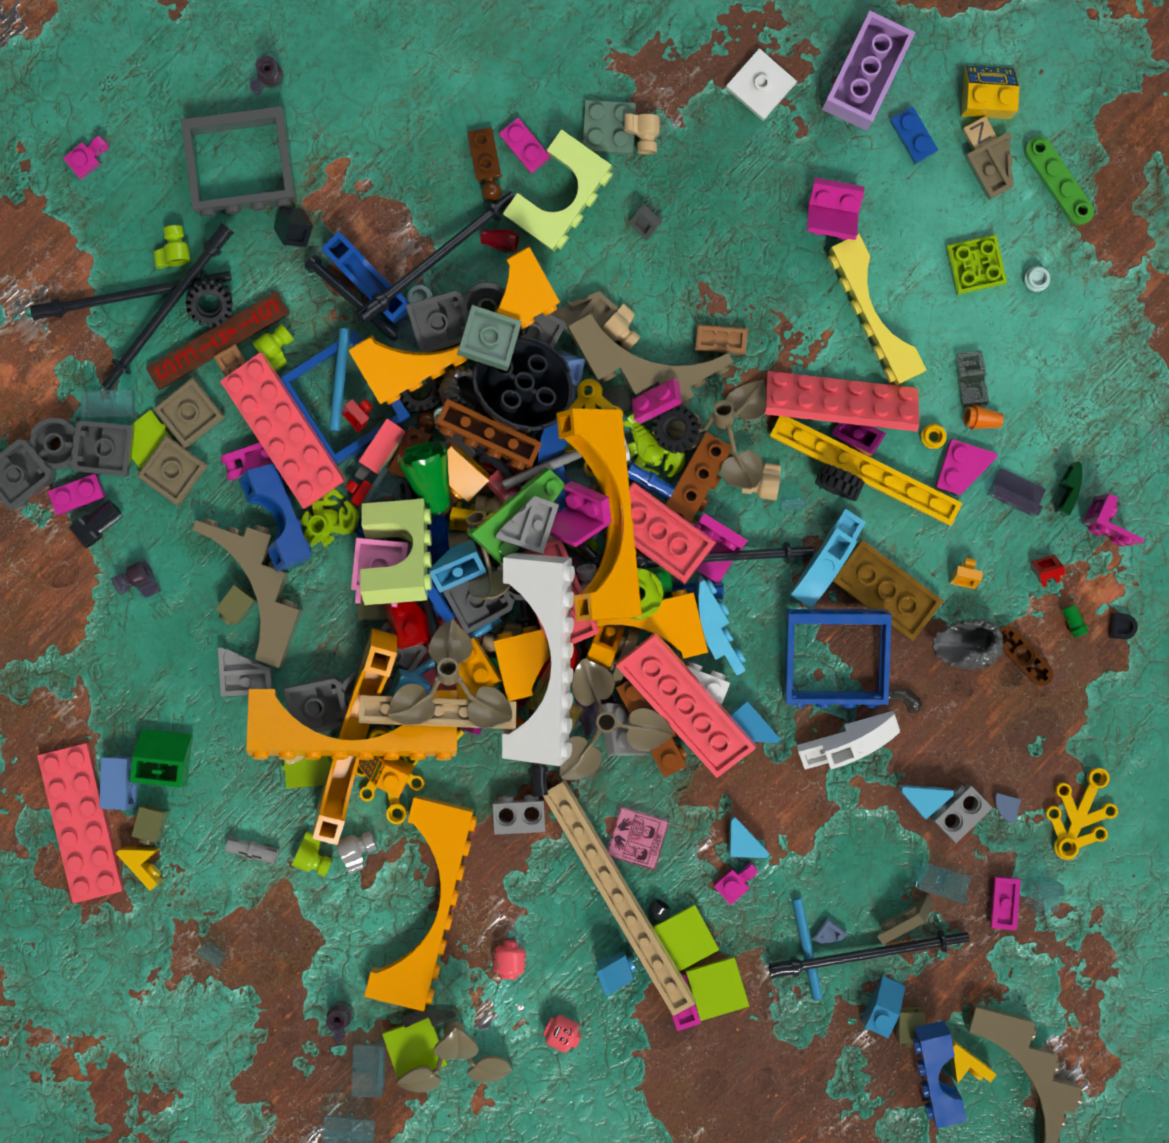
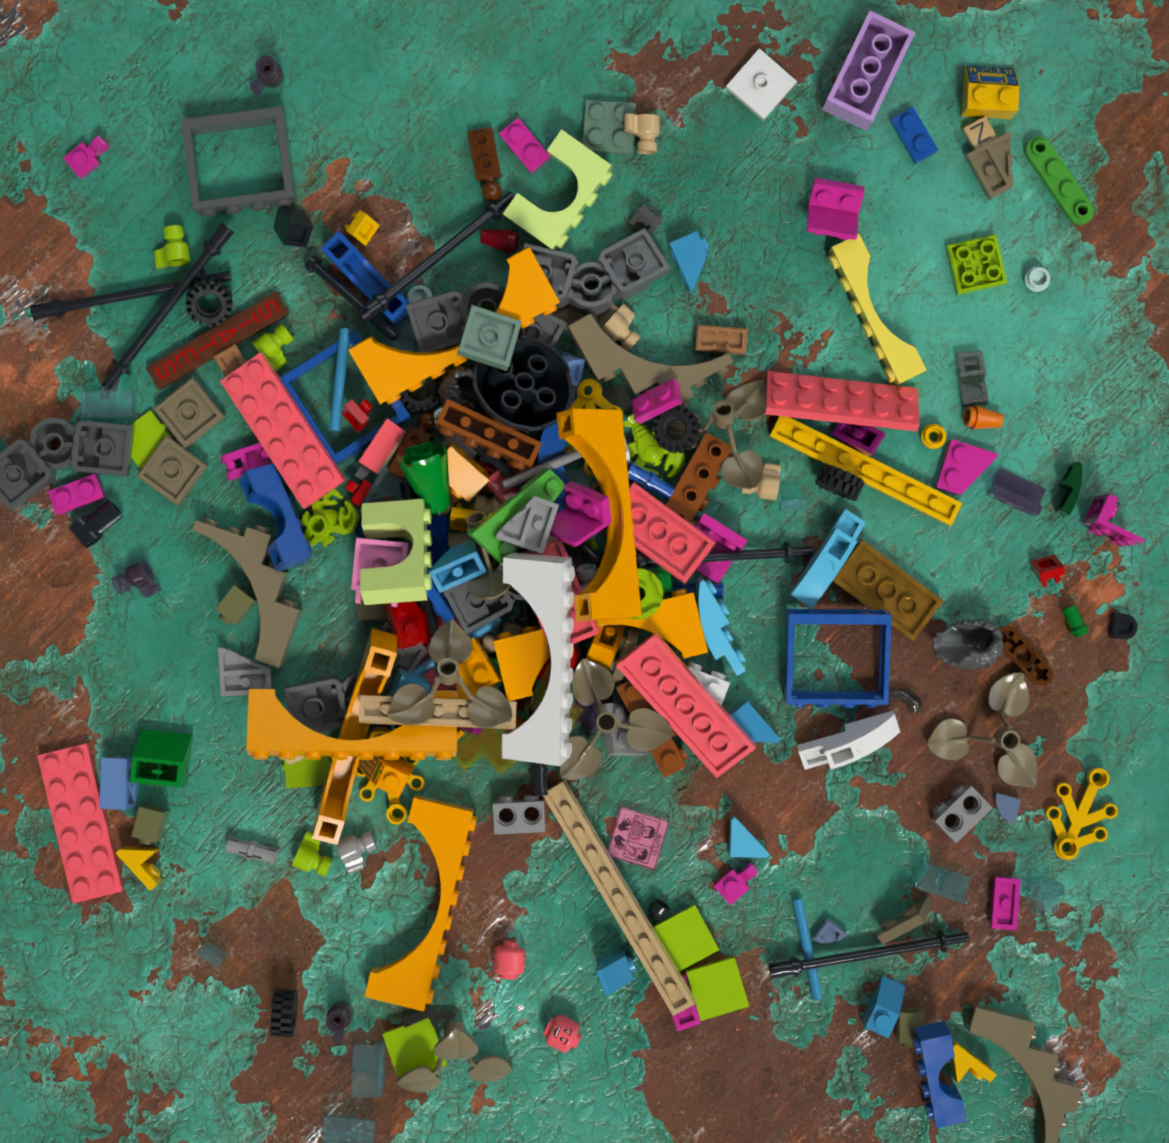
medium azure slope [898,785,953,819] -> none
light orange tile [950,558,983,589] -> none
none -> black tyre [270,989,298,1037]
none -> yellow tile [344,210,380,246]
none -> clear yellow plate [453,728,518,775]
none -> dark grey plate [523,228,671,315]
none -> dark azure slope [668,231,709,294]
none -> dark tan plant [927,672,1038,788]

